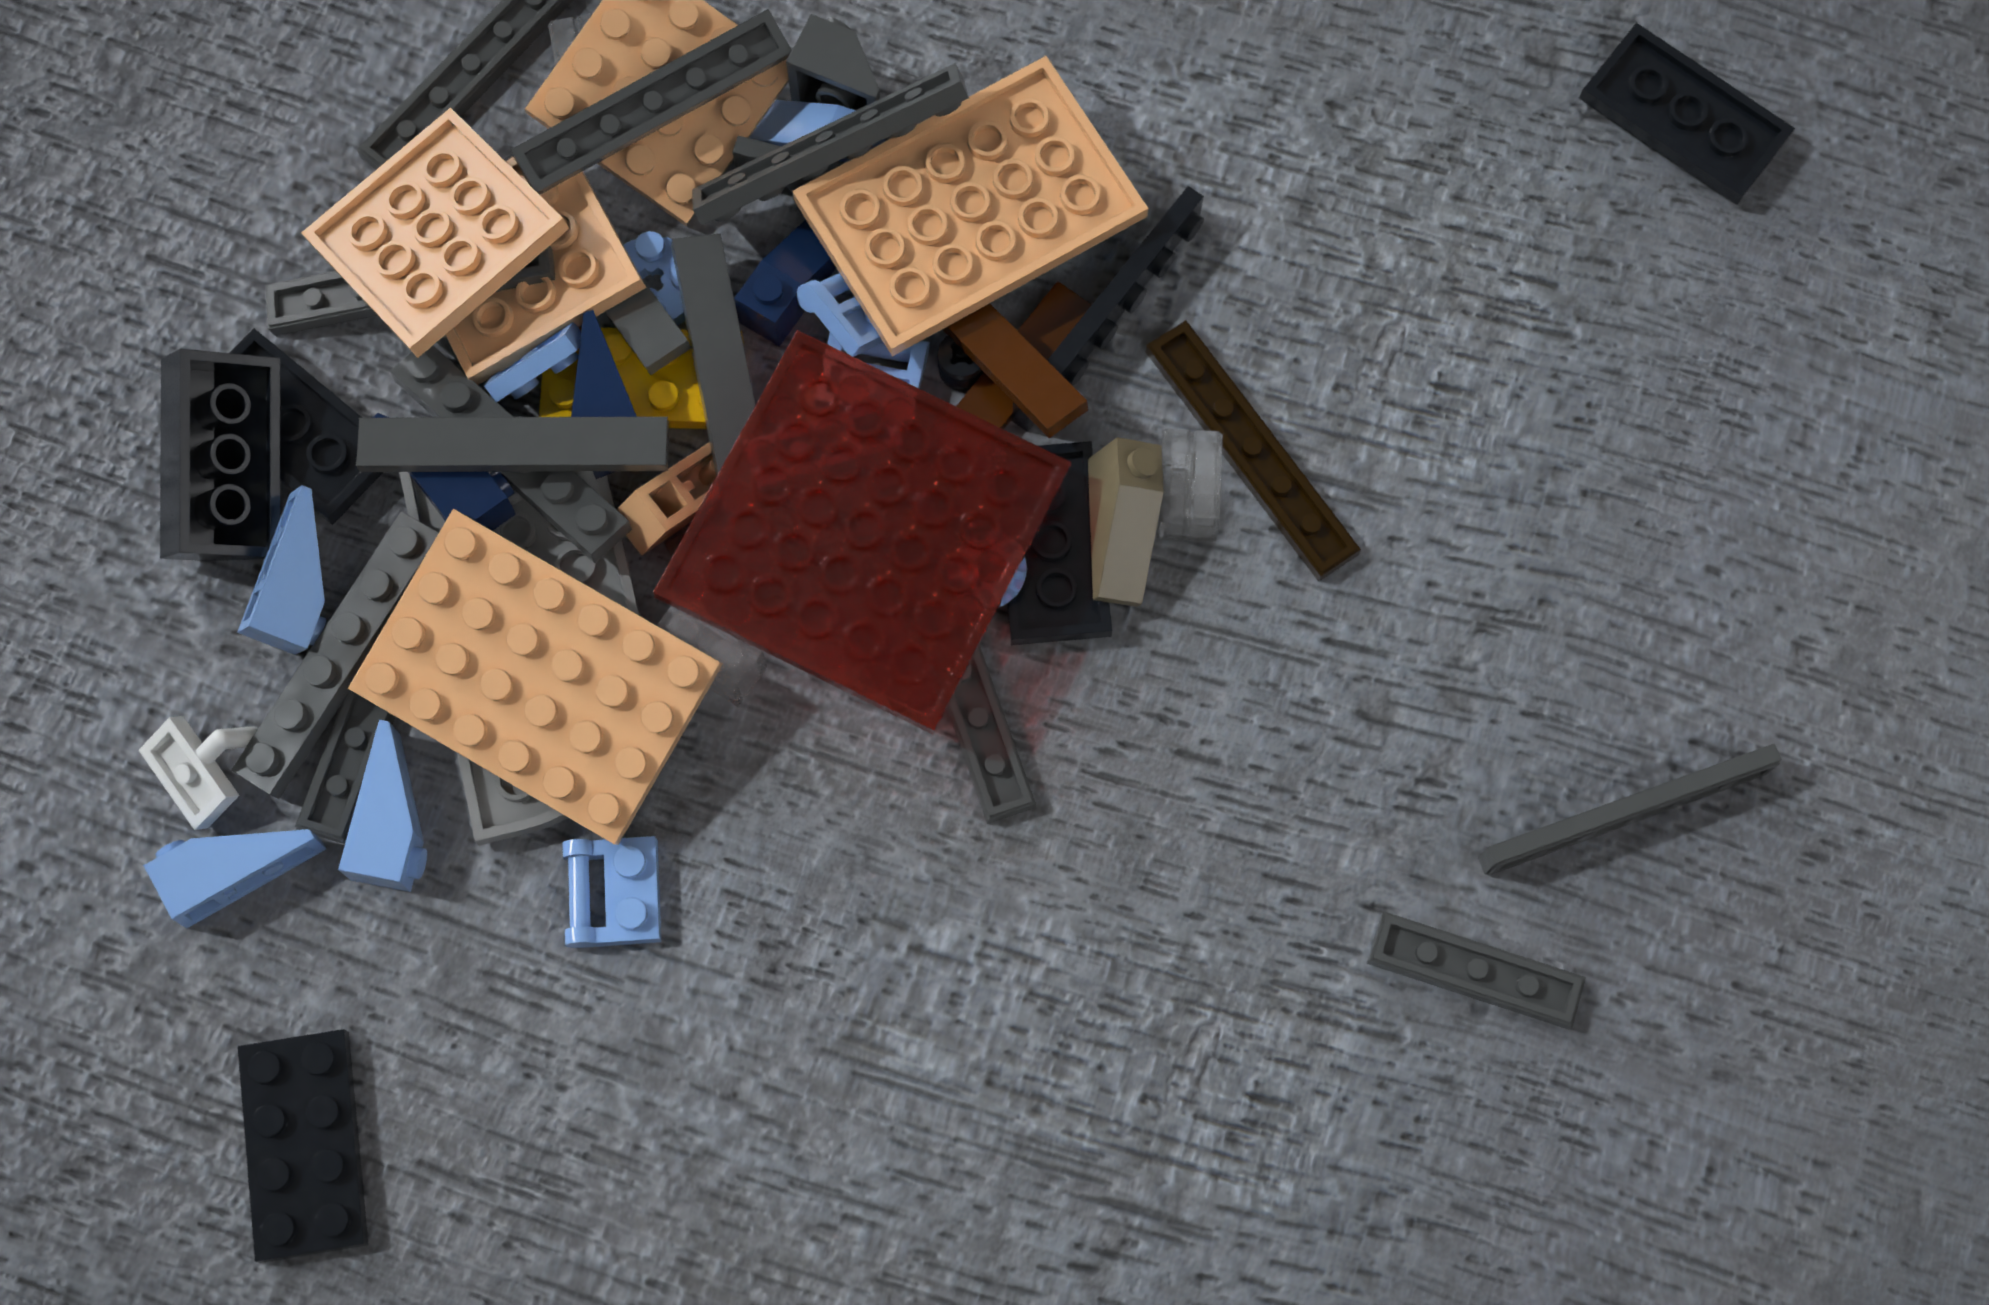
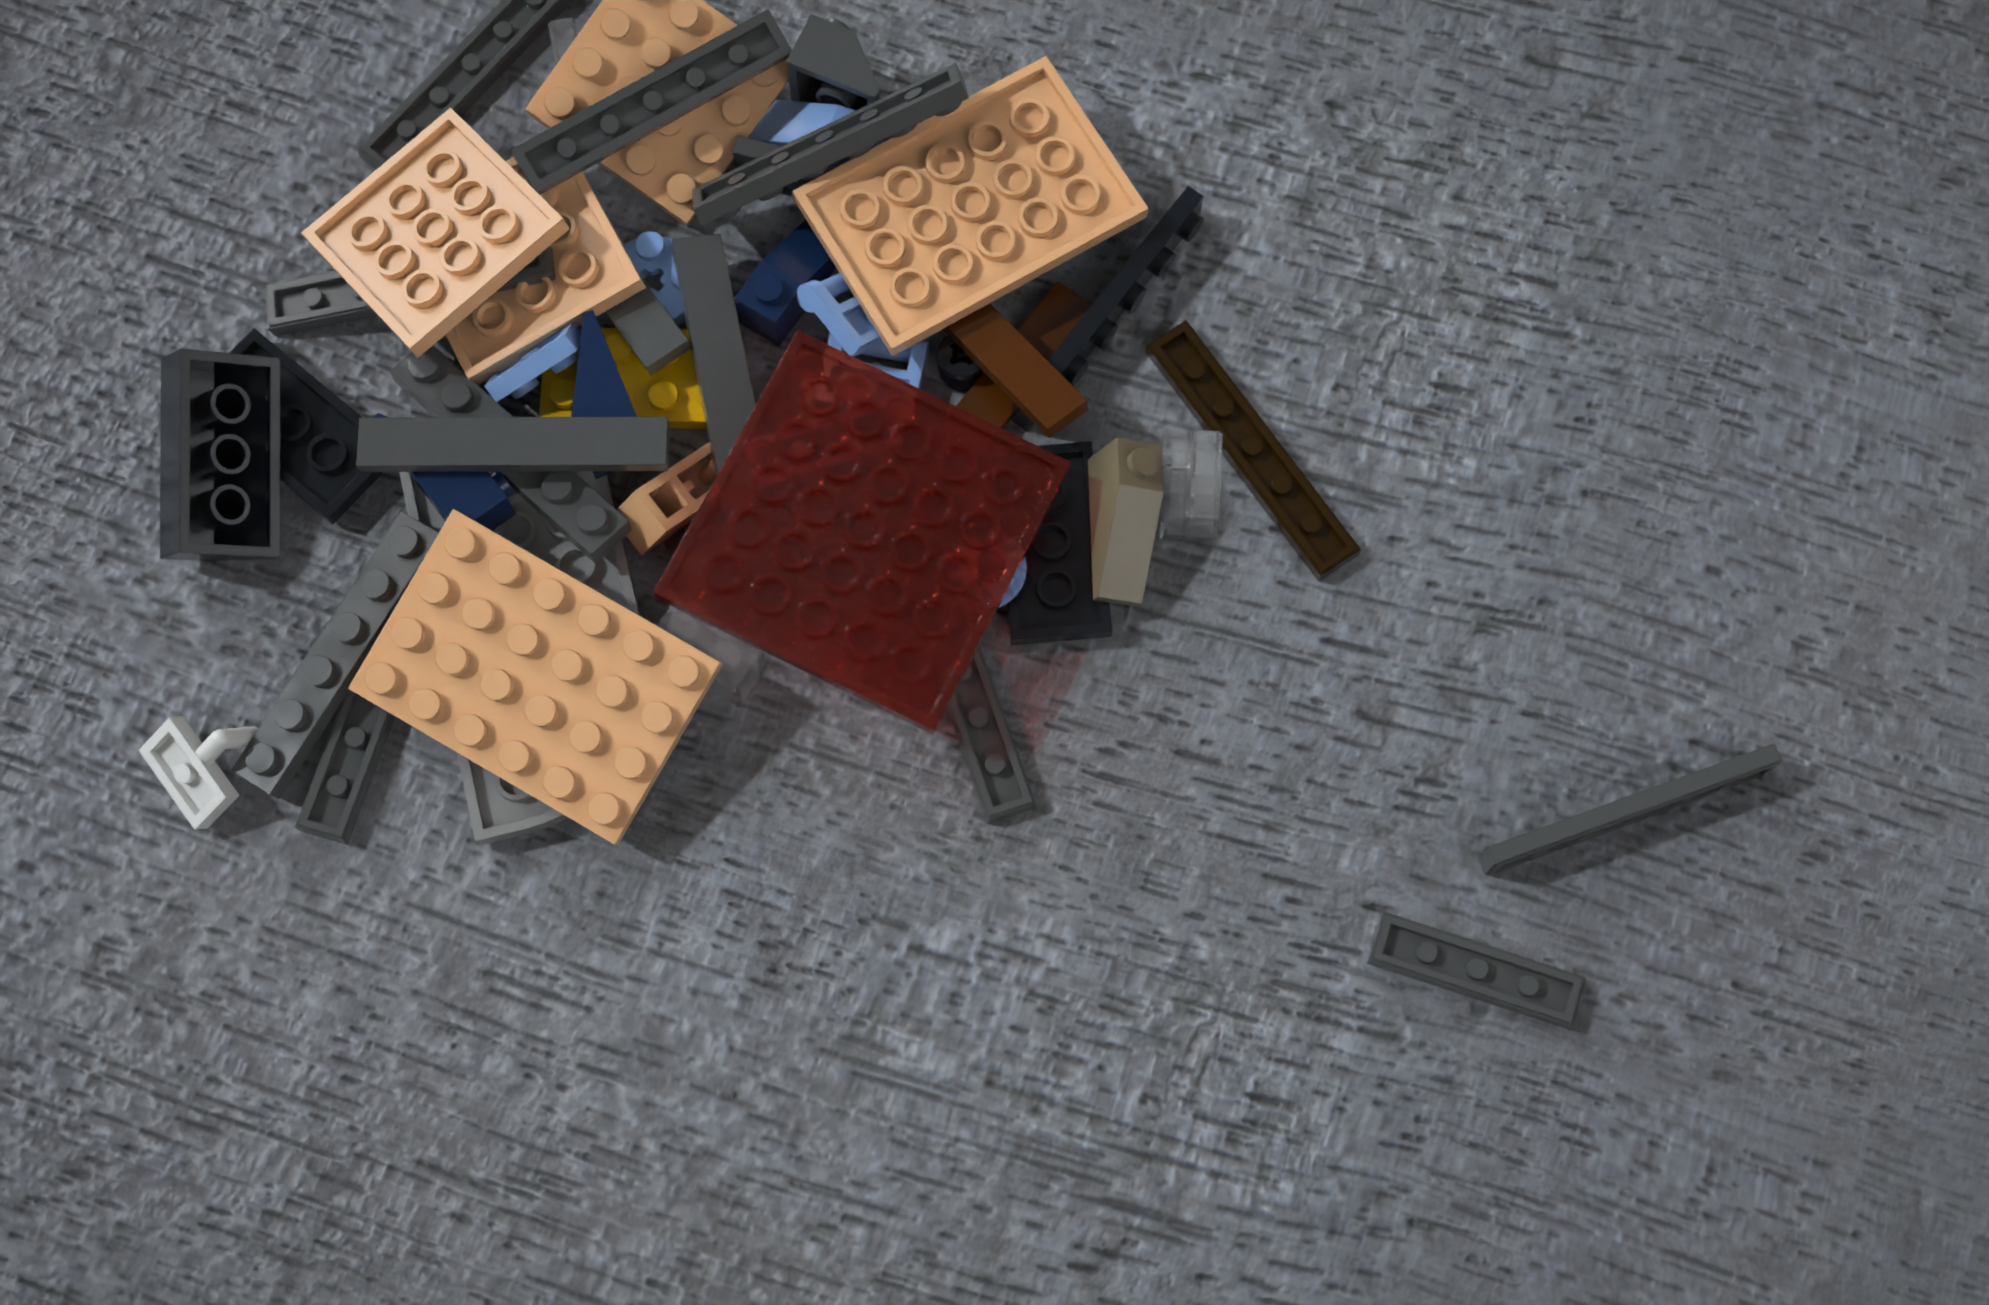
light blue slope [143,829,326,928] -> none
light blue slope [237,485,326,655] -> none
black plate [237,1029,369,1263] -> none
light blue slope [338,719,427,892] -> none
light blue plate [562,836,661,948] -> none
black plate [1579,22,1795,205] -> none

